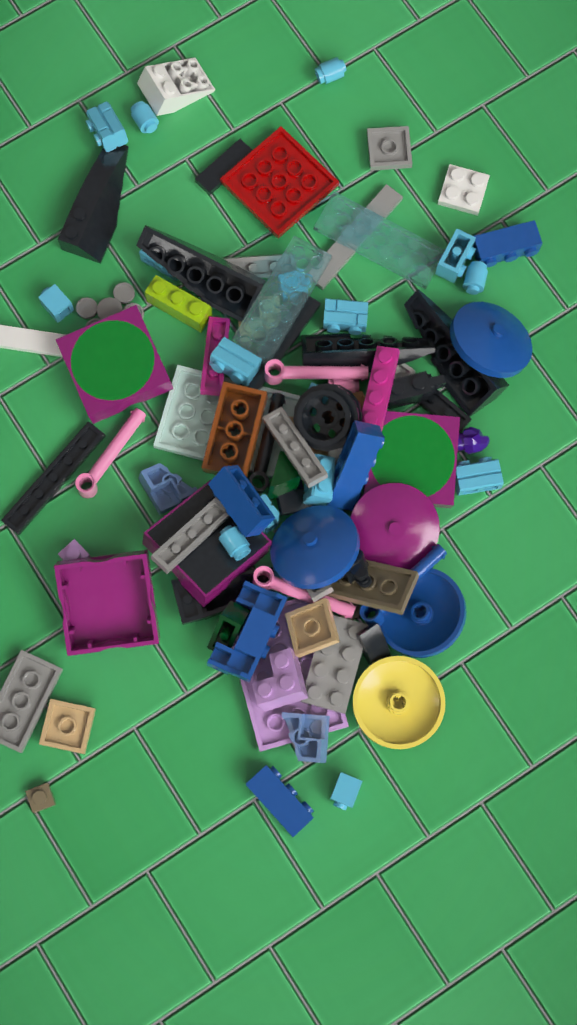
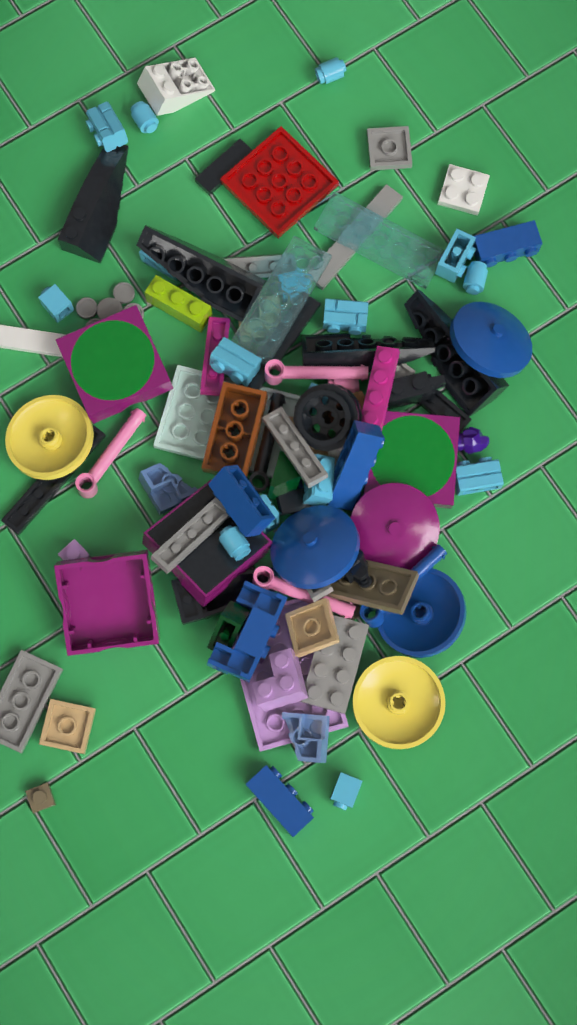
black slope [356,622,391,666] -> none
none -> light yellow dish [5,395,94,480]

